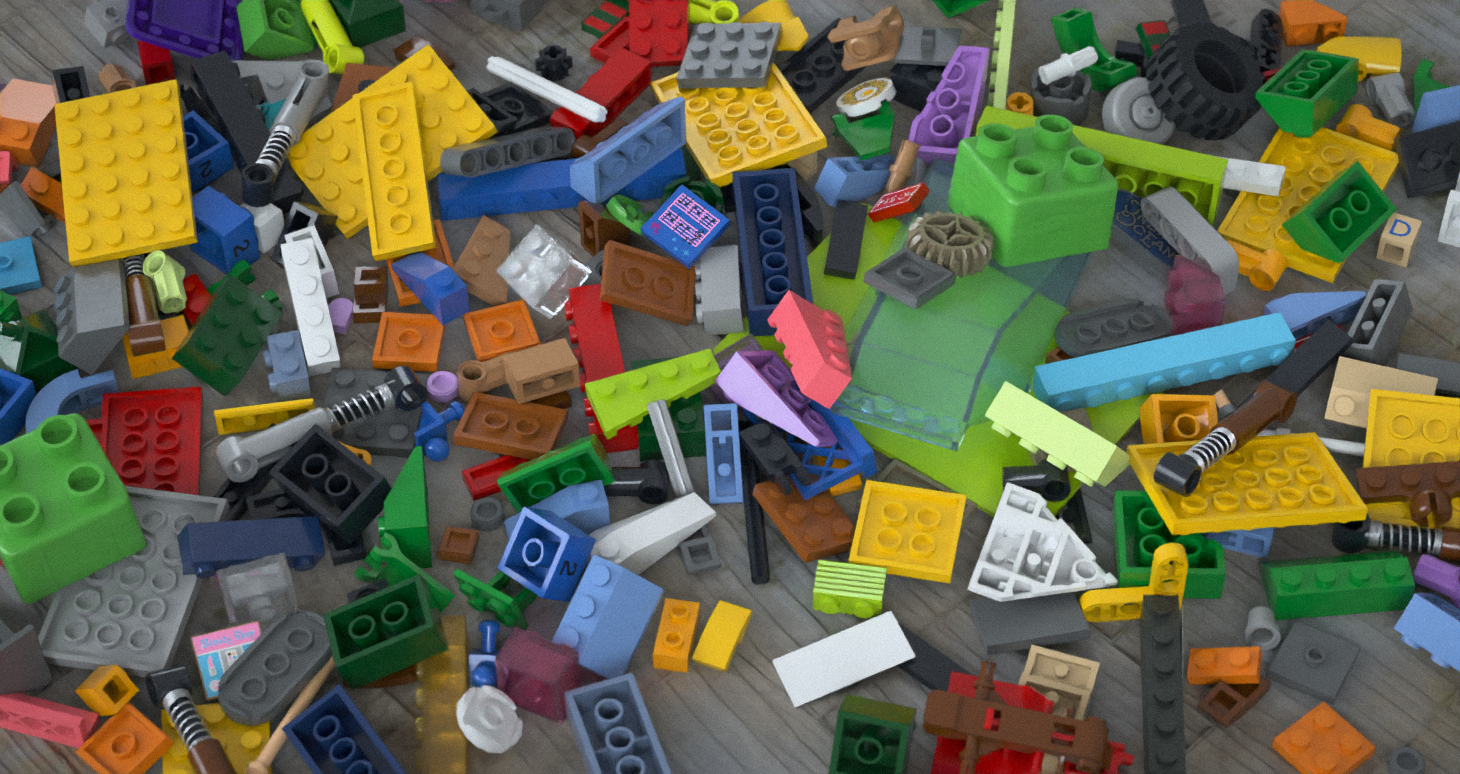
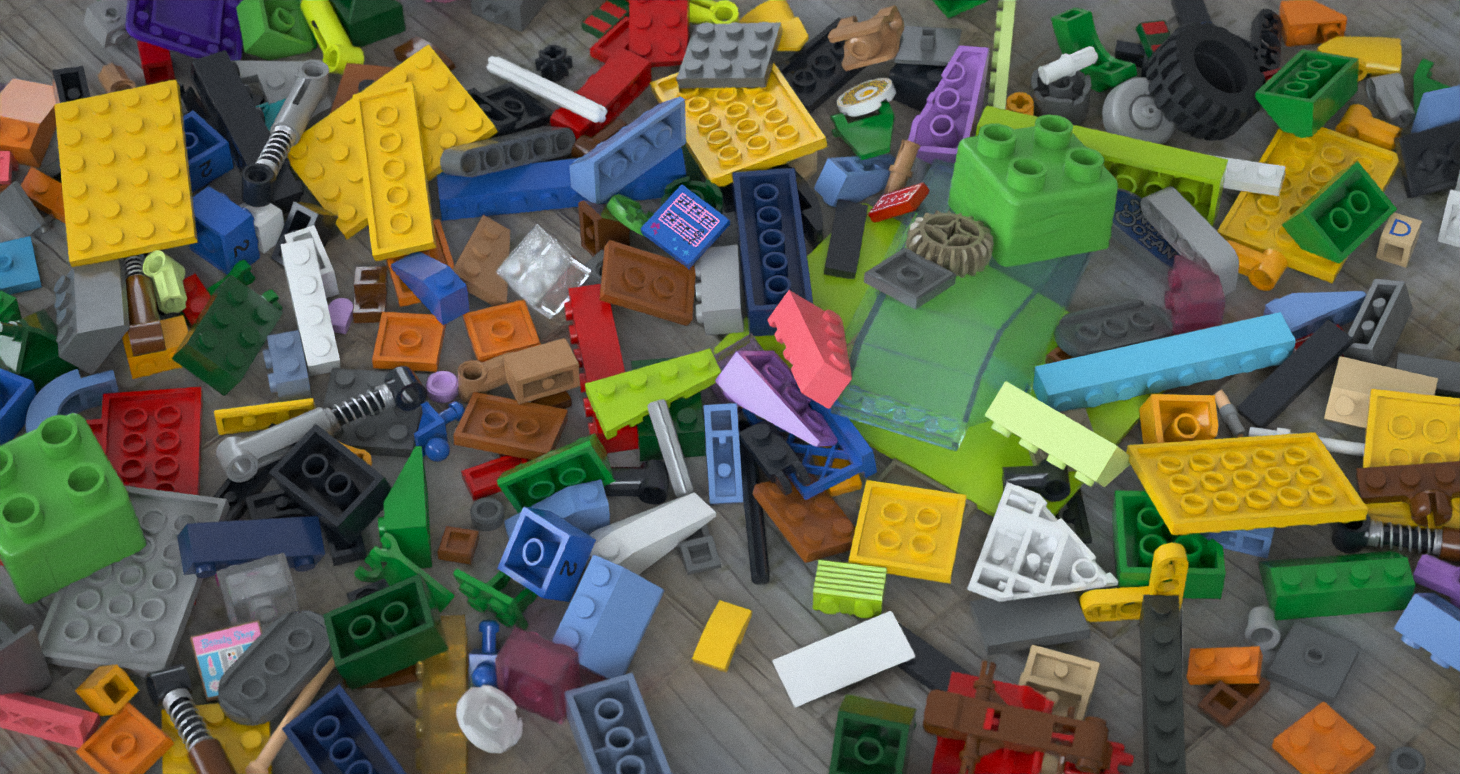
light orange piece [653,598,700,673] -> none
piece [1154,380,1297,497] -> none

